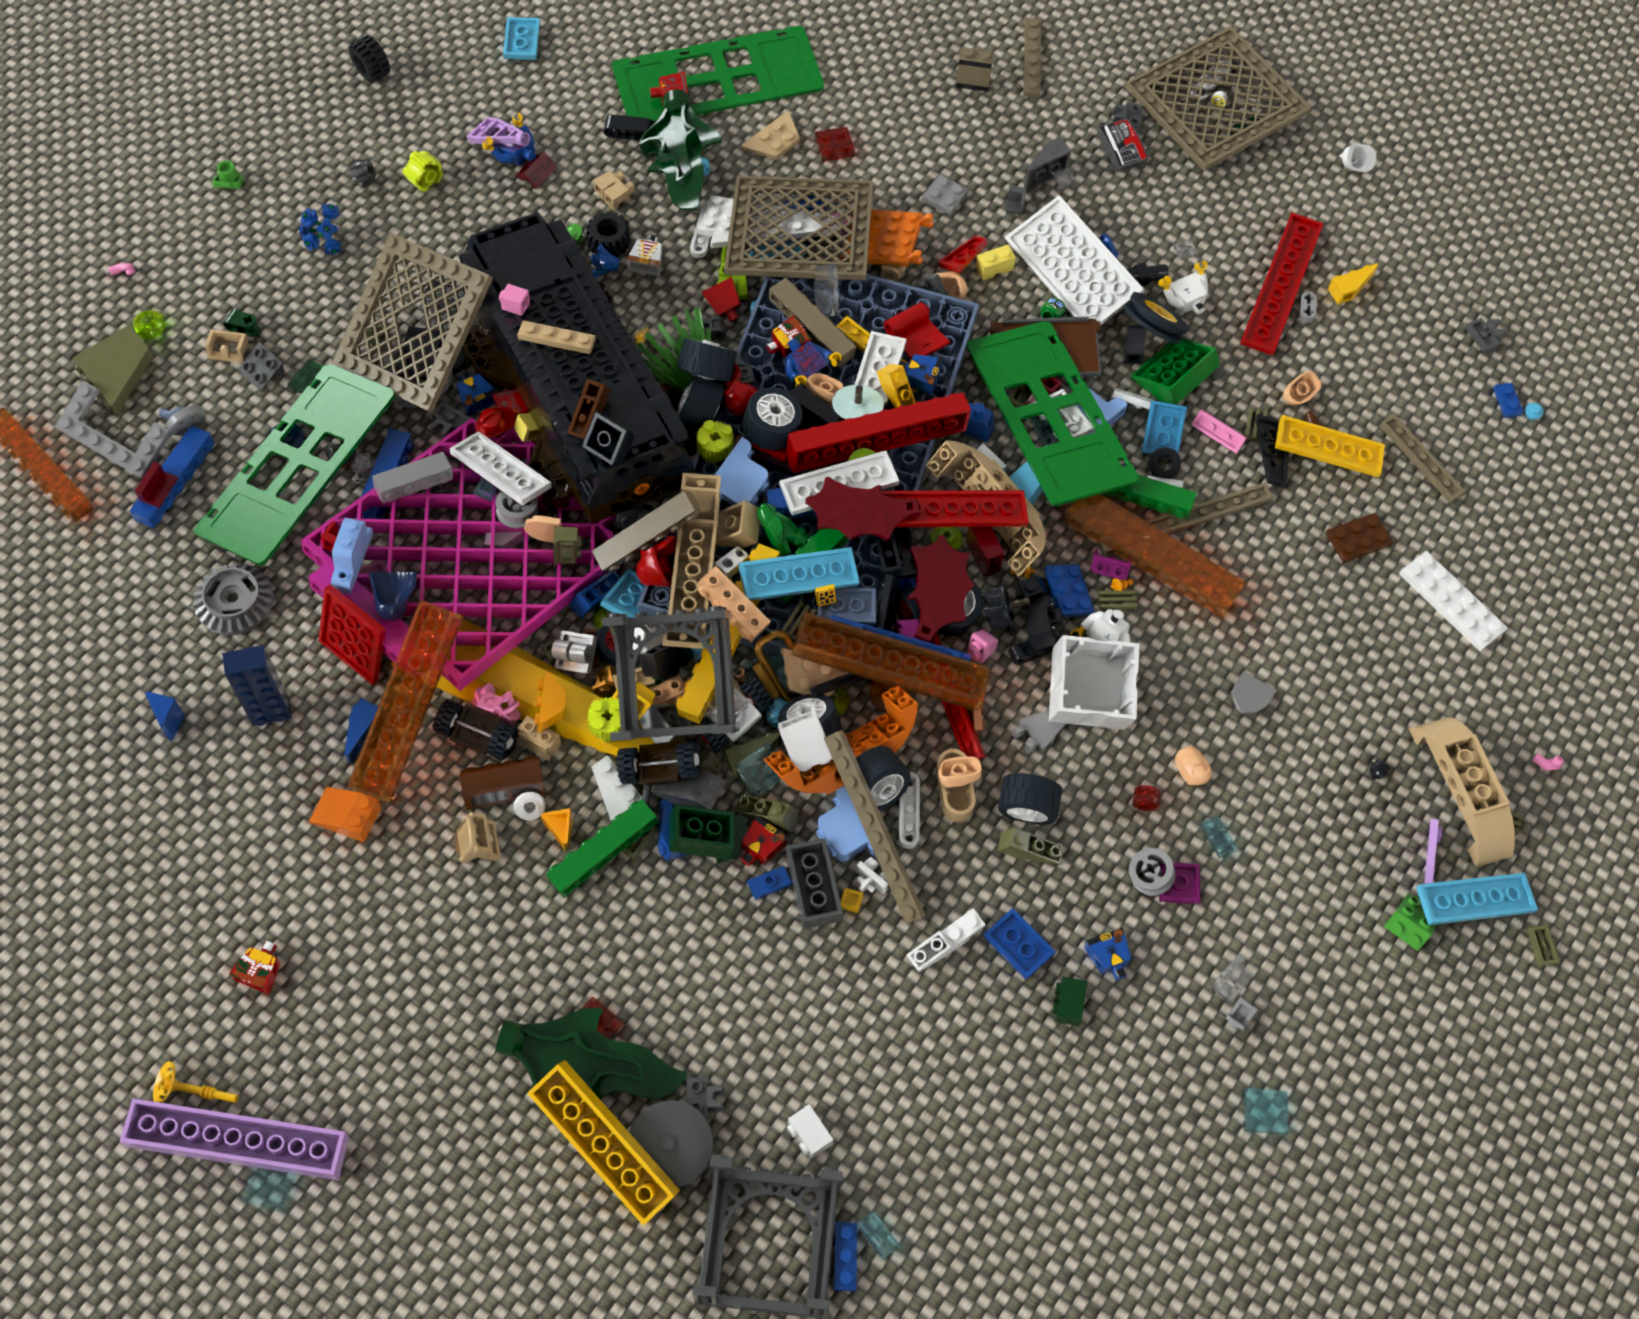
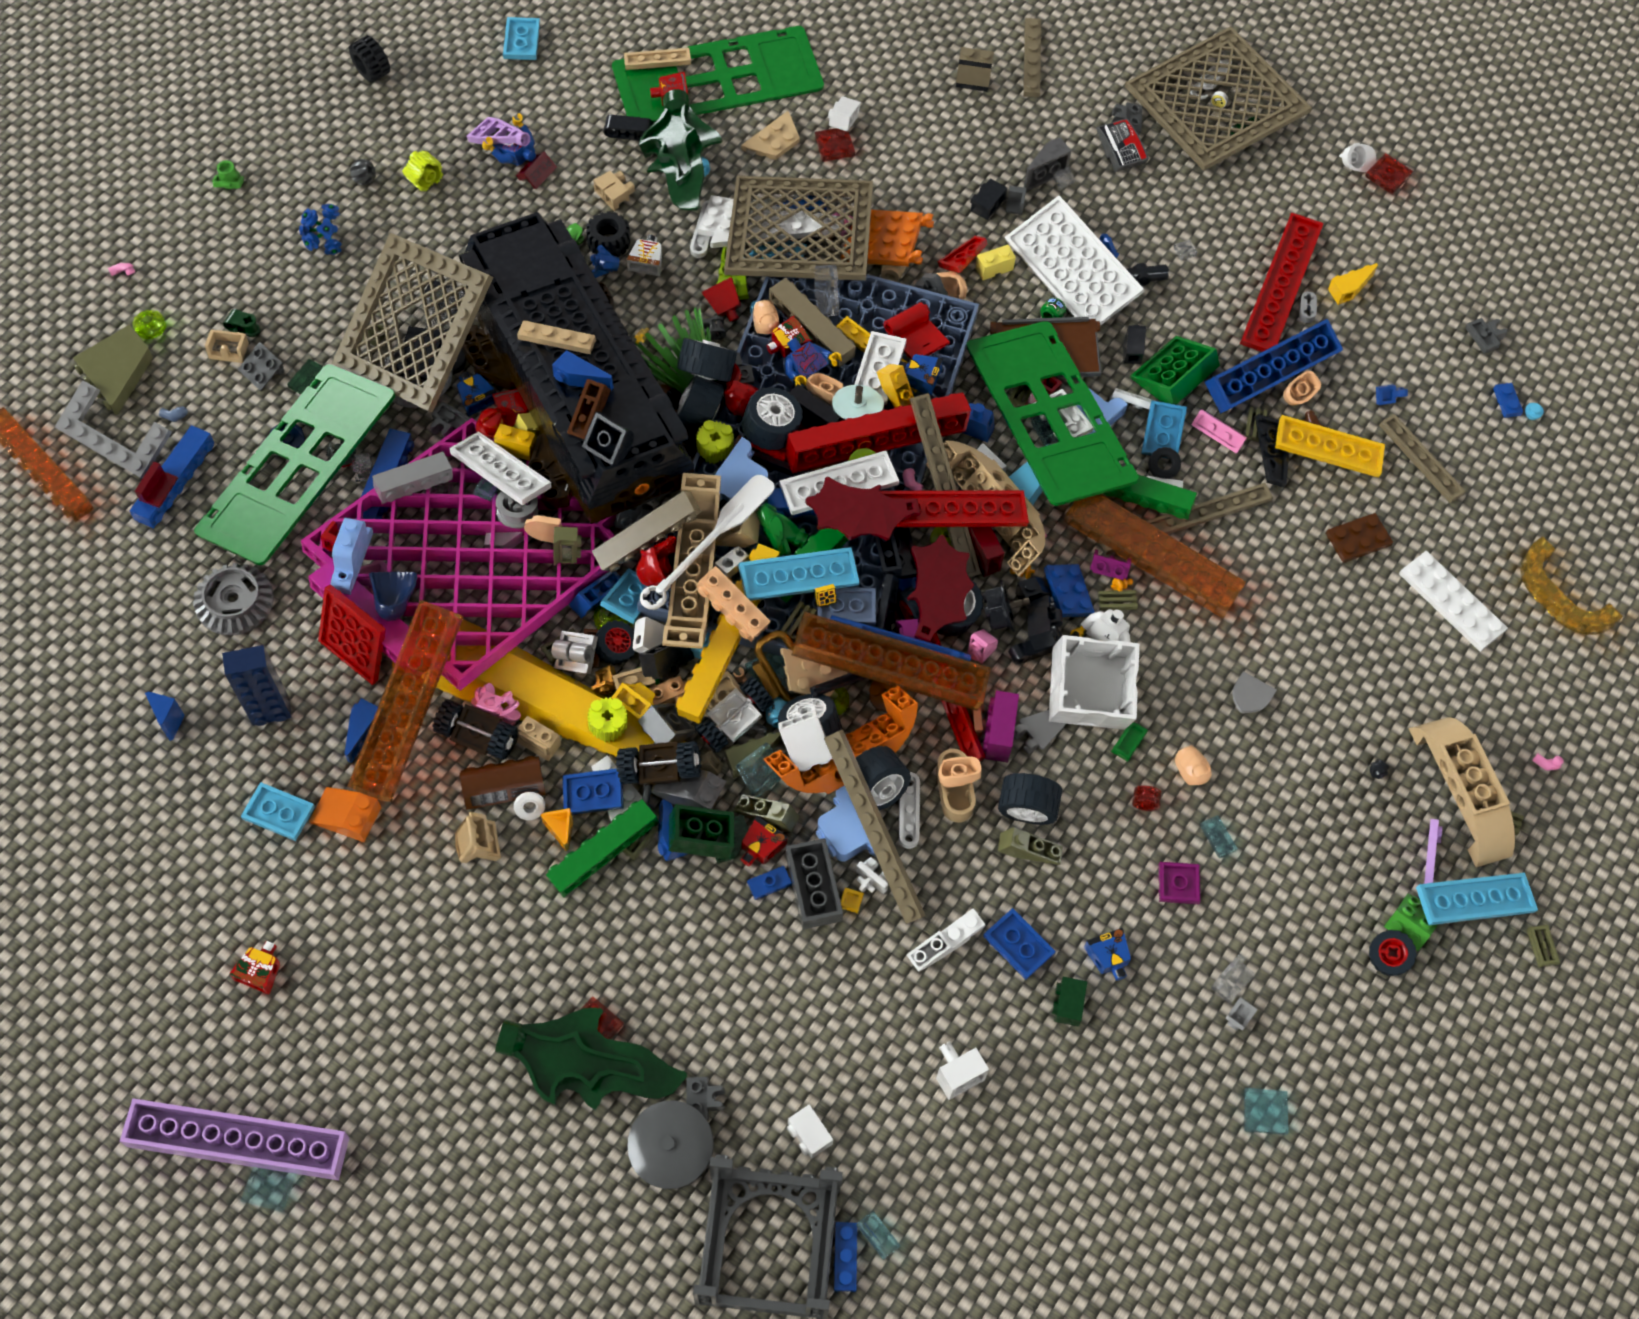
yellow dish [153,1061,239,1103] -> none
light grey wheel [166,405,207,436] -> none
bright pink brick [499,284,530,316] -> none
yellow brick [527,1060,680,1226] -> none
light orange slope [534,672,566,733] -> none
dark grey arch [602,606,739,741] -> none
light grey plate [922,174,968,216] -> none
black wheel [1124,292,1189,344] -> none
light grey wheel [1129,848,1176,896] -> none
white torso [1158,260,1208,315] -> none
none -> medium azure plate [241,782,315,841]
none -> yellow brick [494,424,536,461]
none -> blue slope [552,350,613,390]
none -> blue plate [563,768,624,815]
none -> tan plate [624,48,691,70]
none -> white piece [640,475,775,610]
none -> light nougat piece [753,300,780,334]
none -> white brick [828,96,861,131]
none -> bright pink arm [902,468,924,491]
none -> dark tan plate [910,393,981,577]
none -> white brick [936,1041,989,1100]
none -> black brick [970,178,1007,220]
none -> magenta brick [982,690,1019,763]
none -> green tile [1111,722,1148,762]
none -> blue brick [1204,318,1343,414]
none -> clear red plate [1365,153,1413,194]
none -> black wheel [1369,930,1417,976]
none -> blue plate [1376,384,1408,405]
none -> clear yellow arch [1520,536,1623,635]

